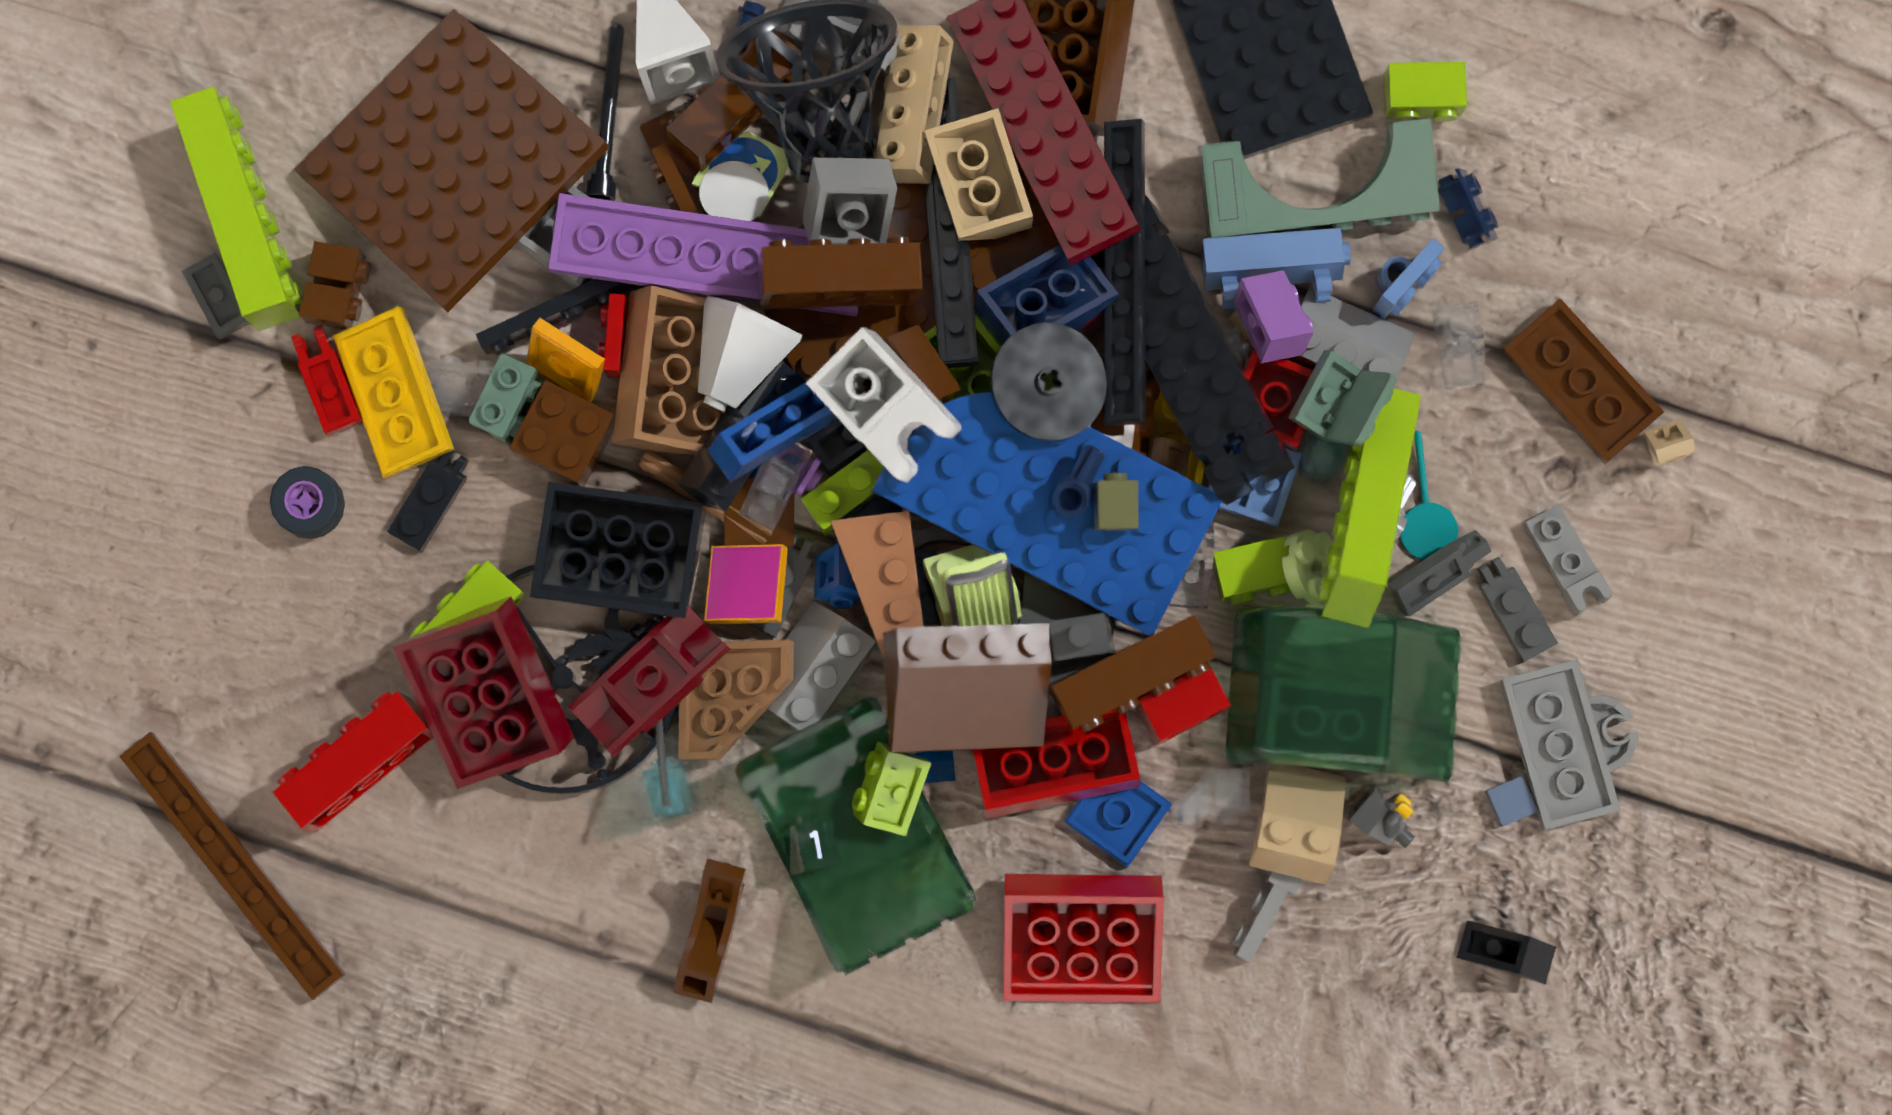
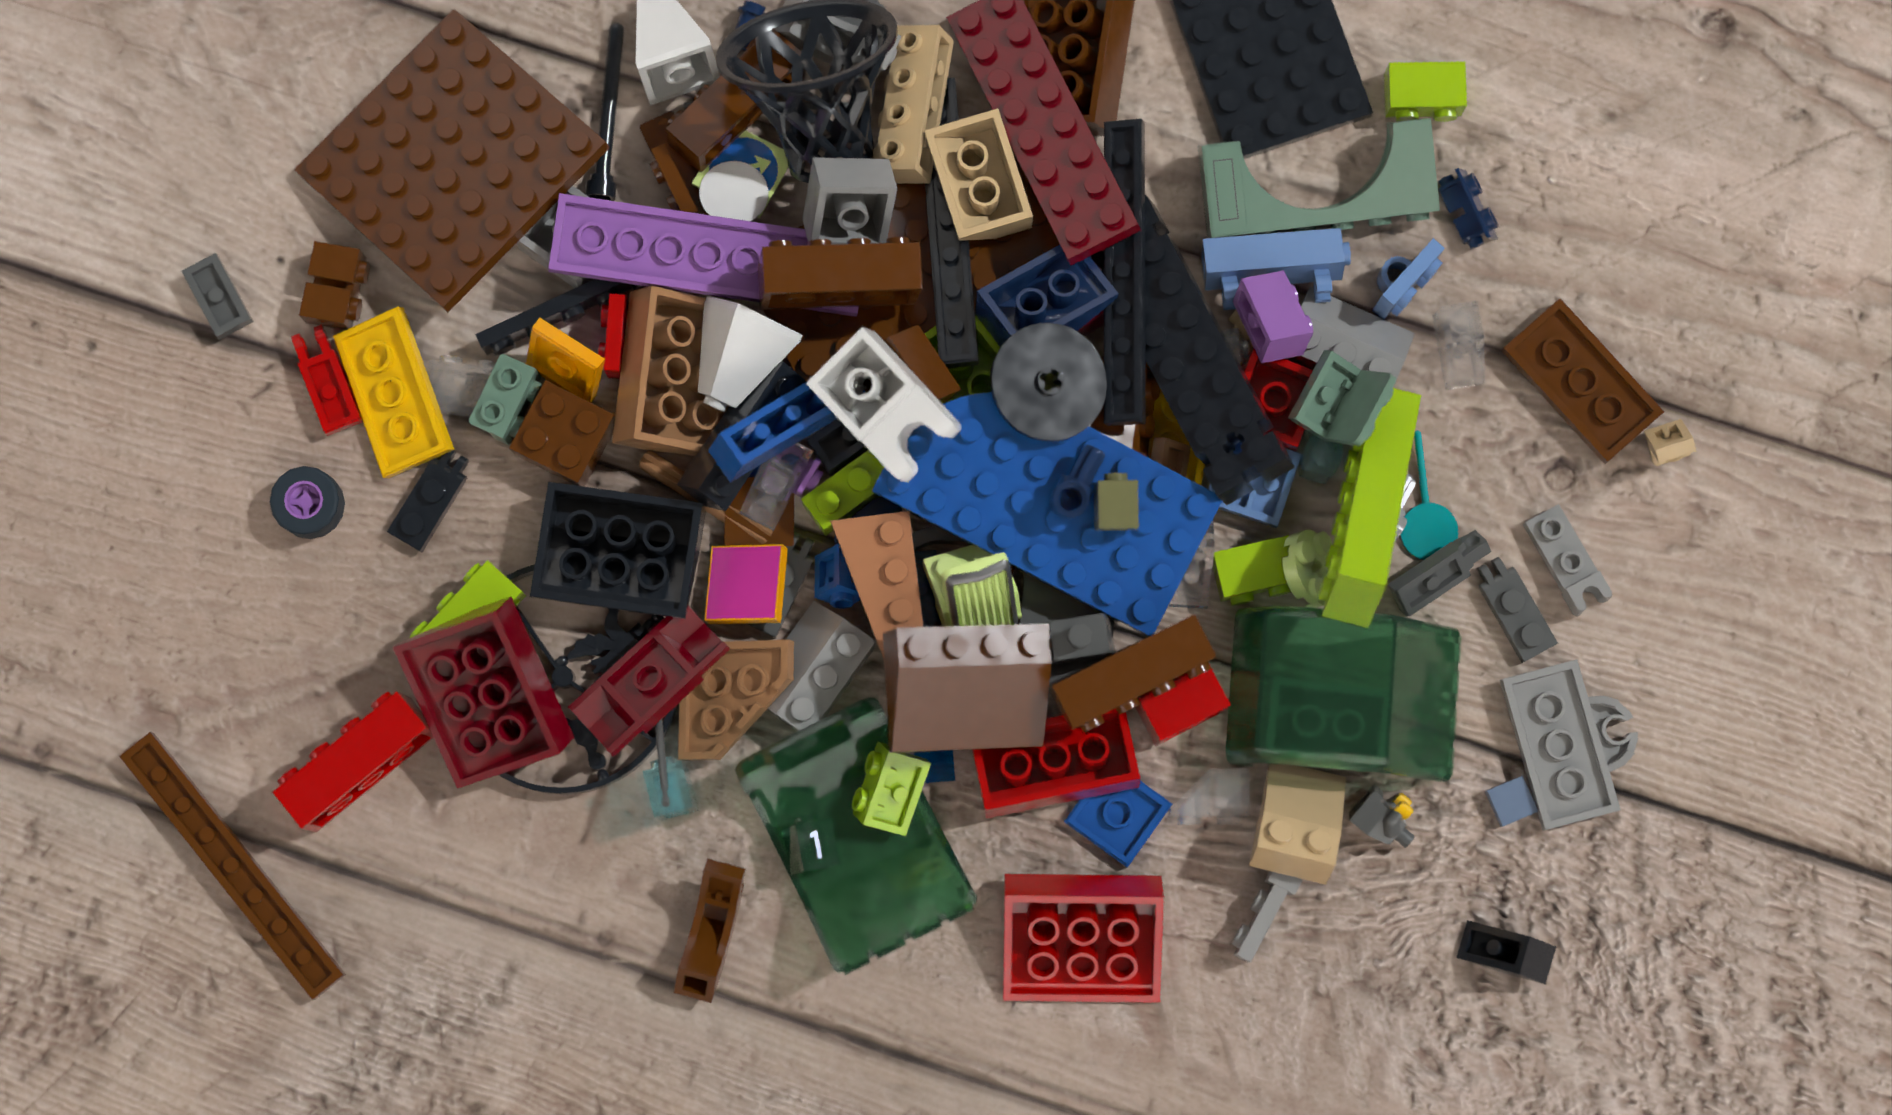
lime brick [170,86,303,331] -> none

